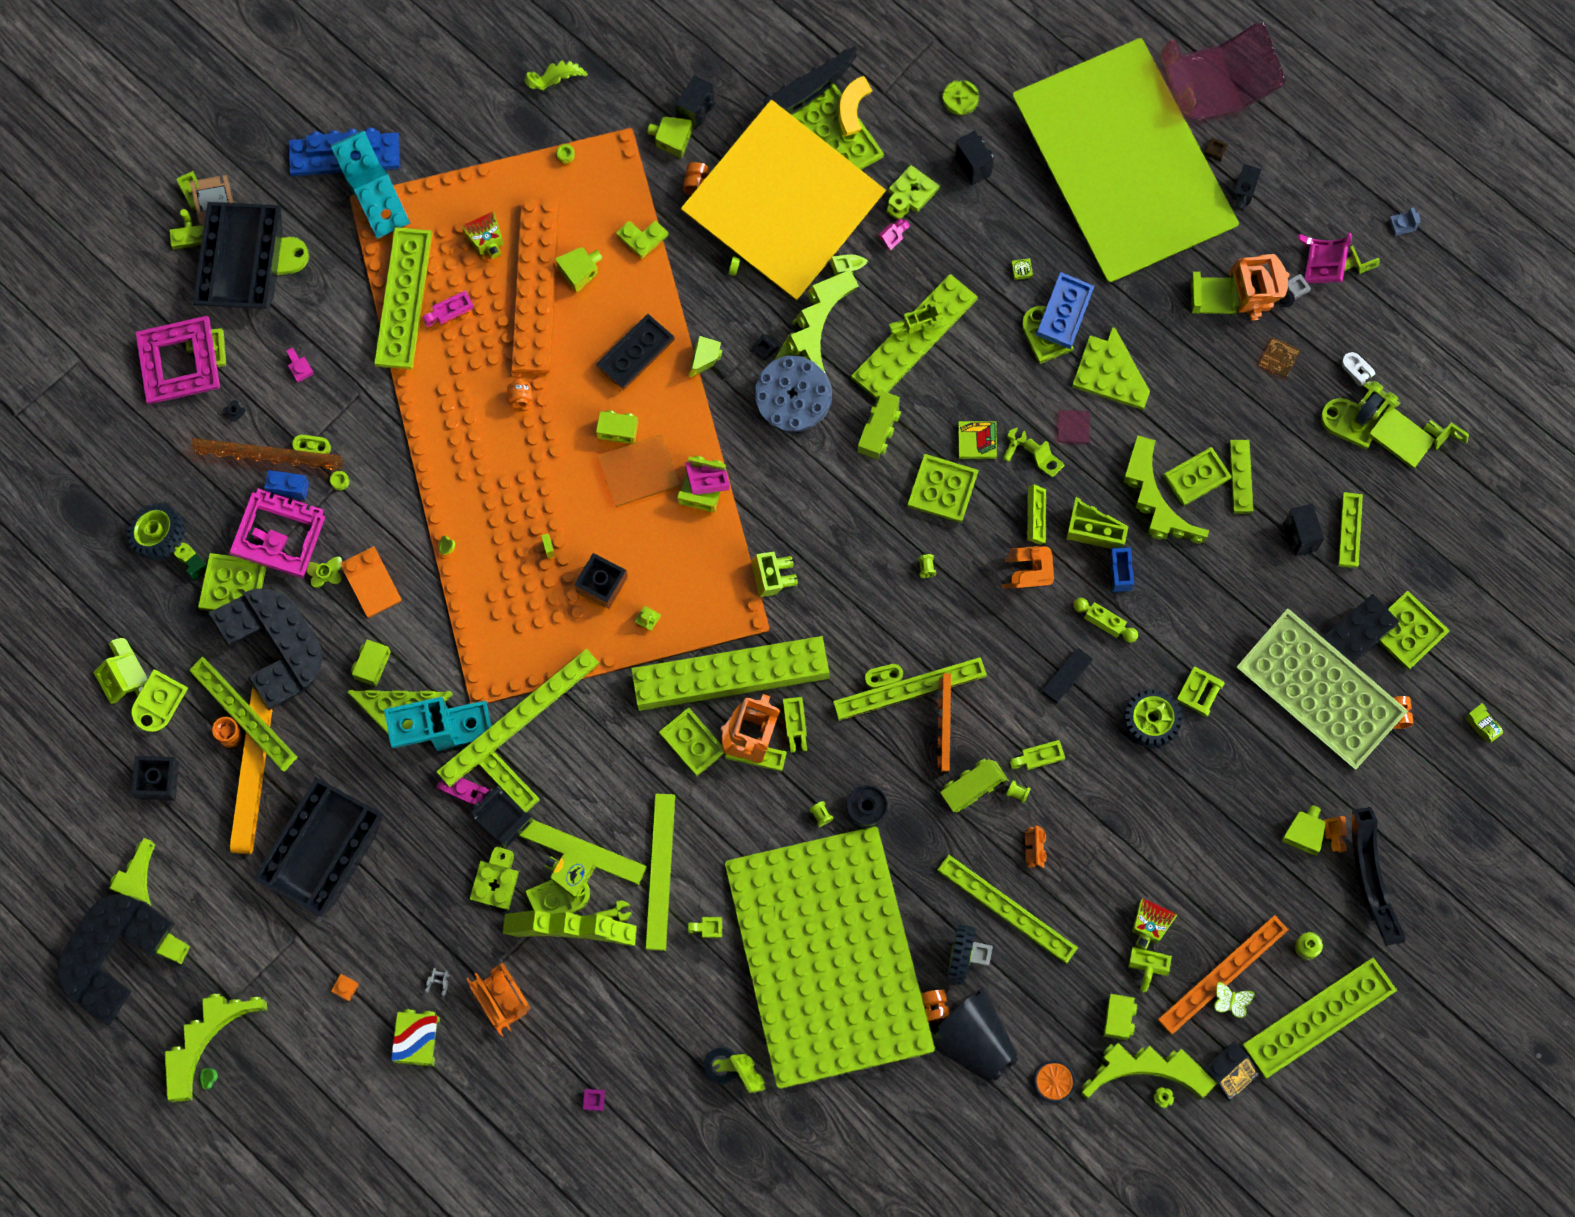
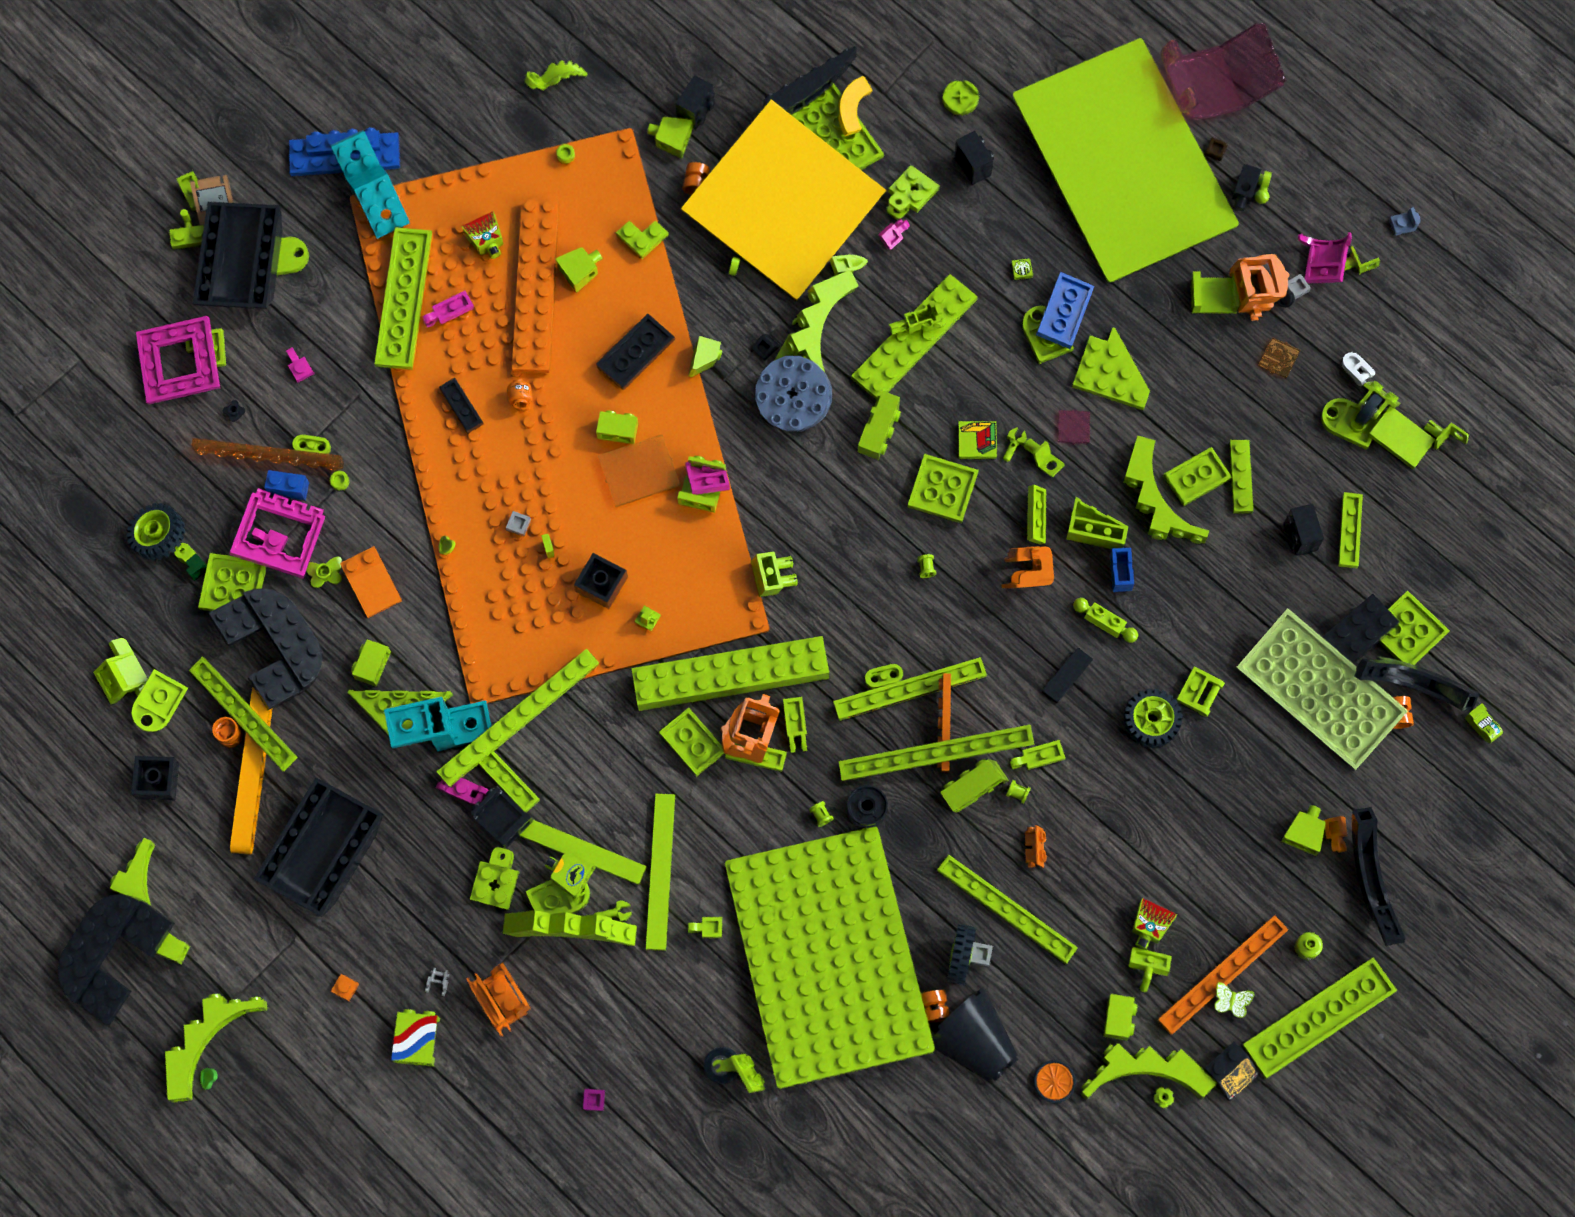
none -> black tile [439,378,484,434]
none -> light grey plate [506,511,531,536]
none -> lime plate [839,725,1034,781]
none -> lime plate [1255,171,1272,204]
none -> black arch [1354,657,1480,711]

